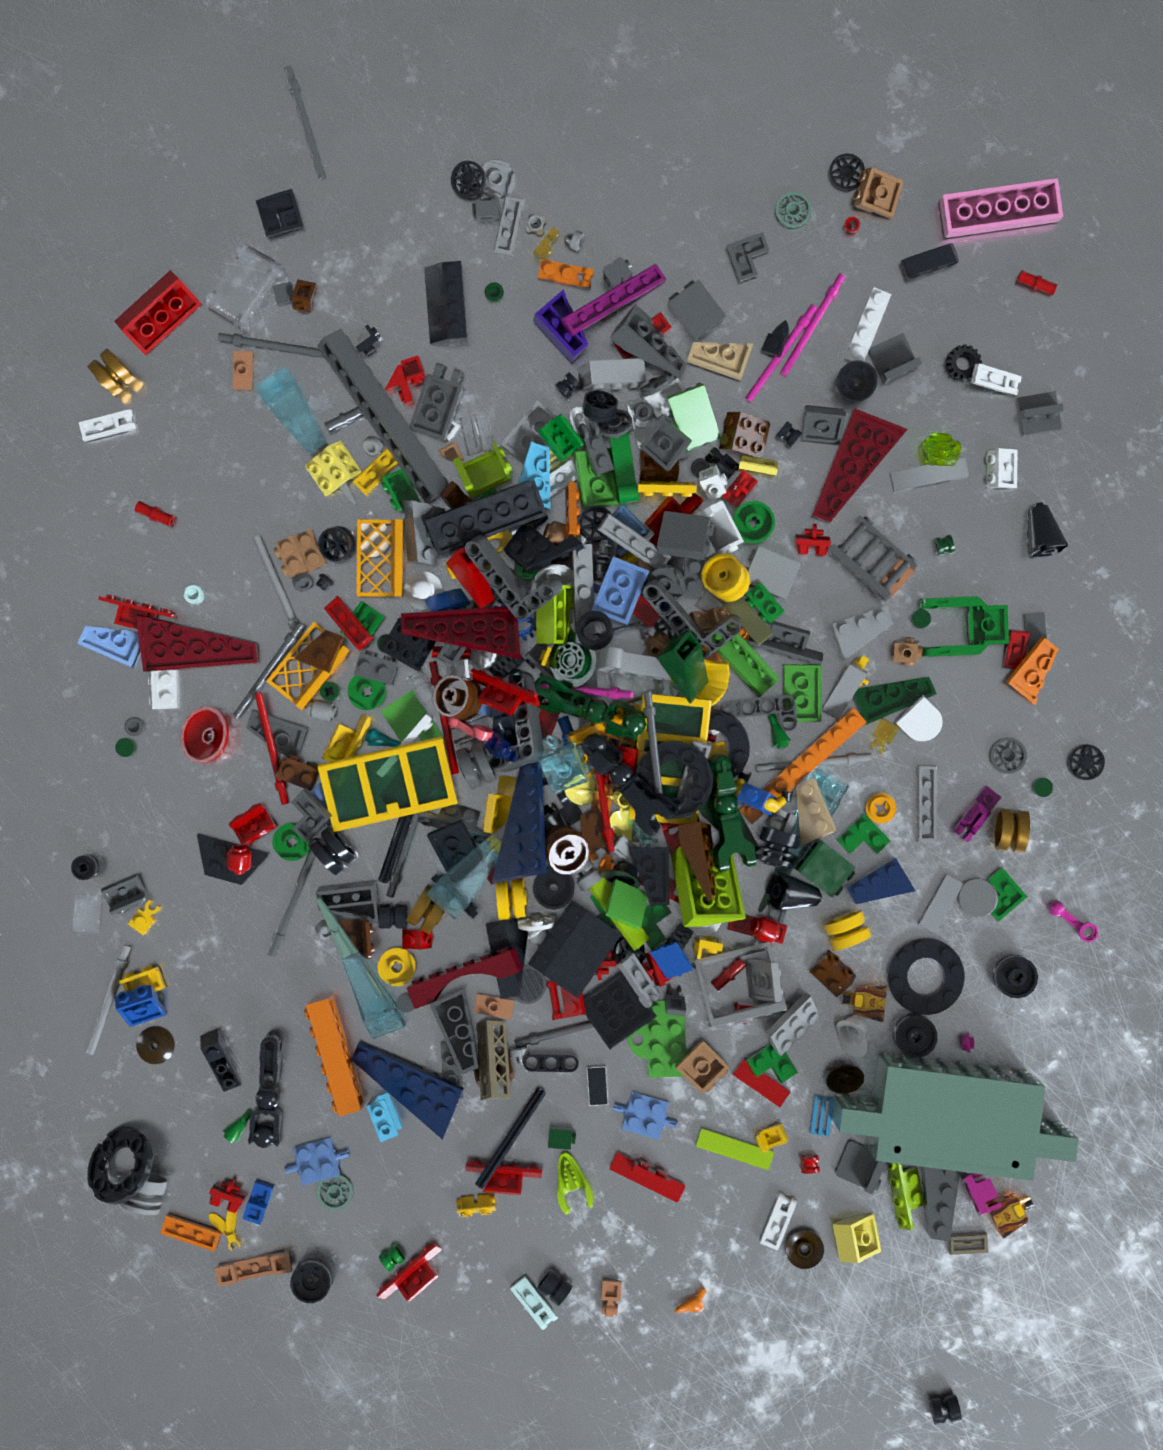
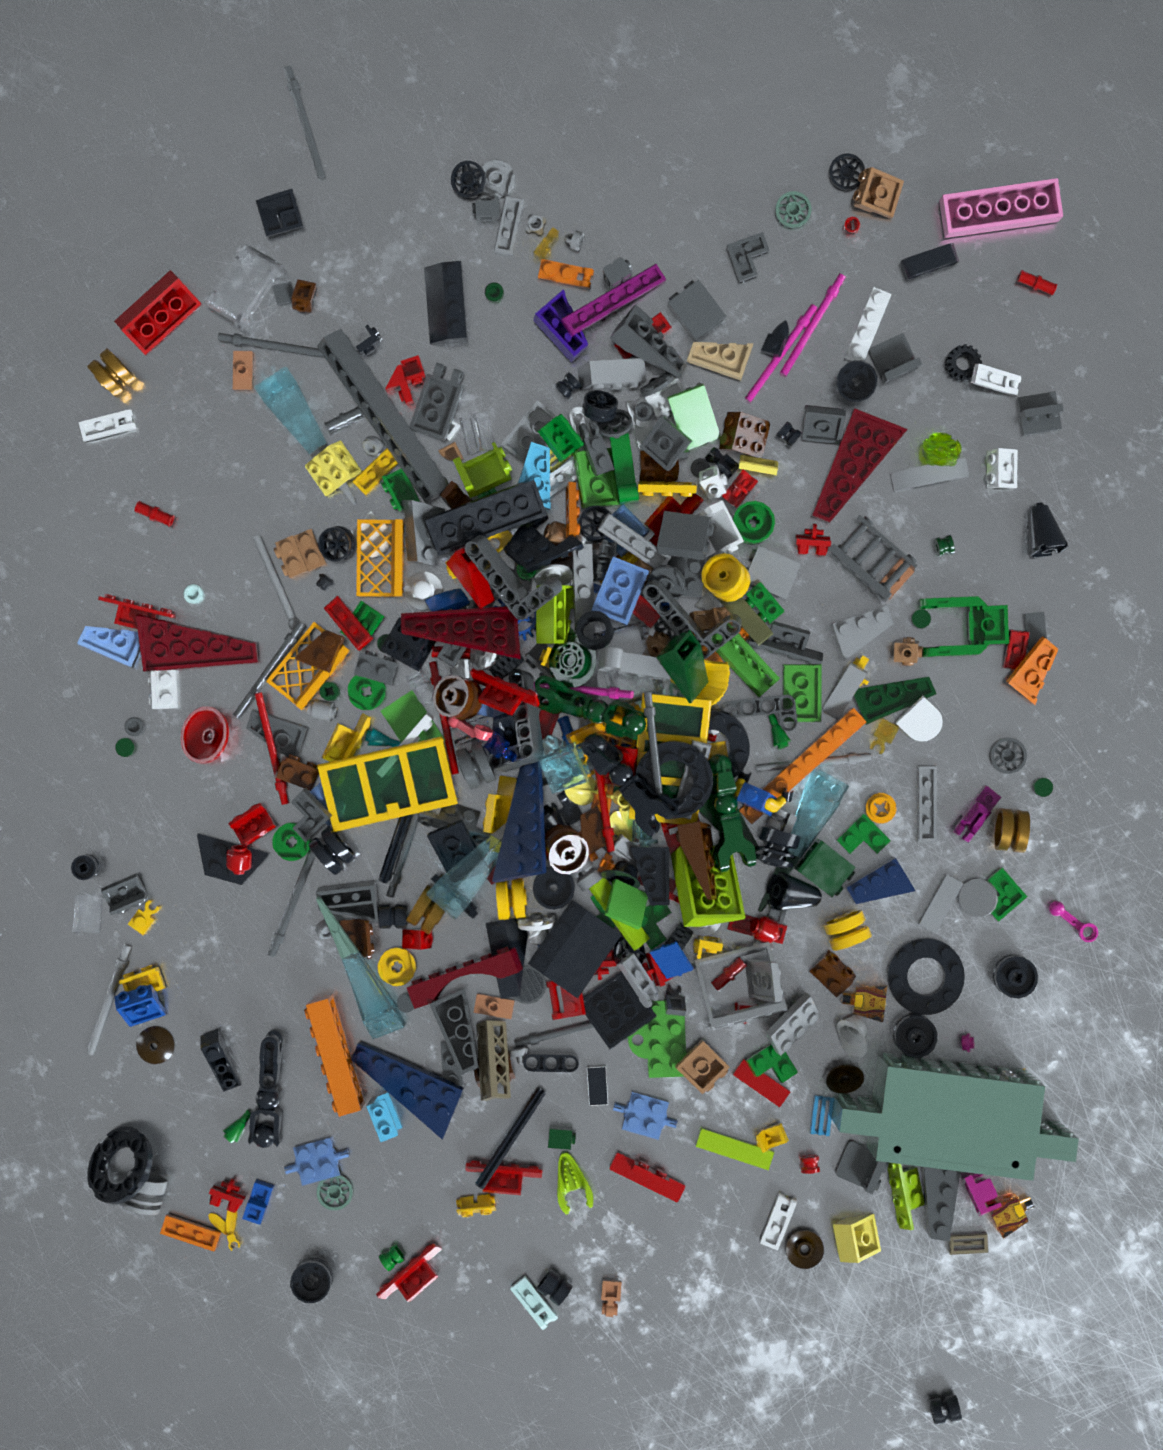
nougat slope [214,1252,293,1287] -> none
dark grey tile [292,573,312,591] -> none
orange animal [675,1287,707,1313] -> none
tan wing [796,778,837,846] -> none
black wheel [1068,744,1105,780] -> none

